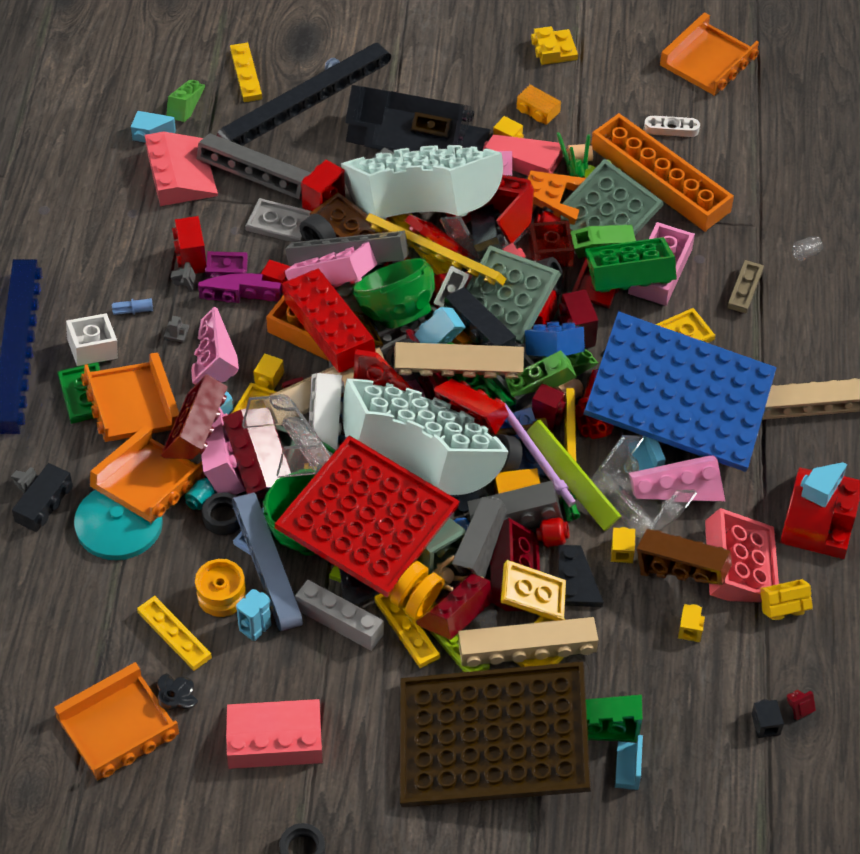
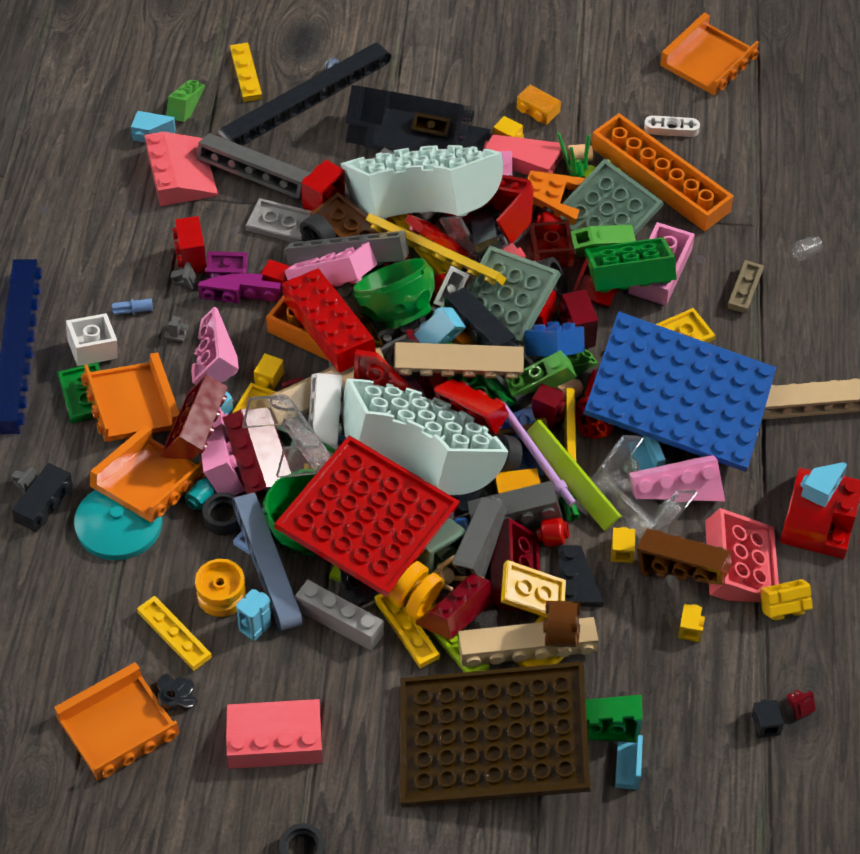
yellow plate [531,26,578,65] -> none
none -> reddish brown brick [543,600,580,648]

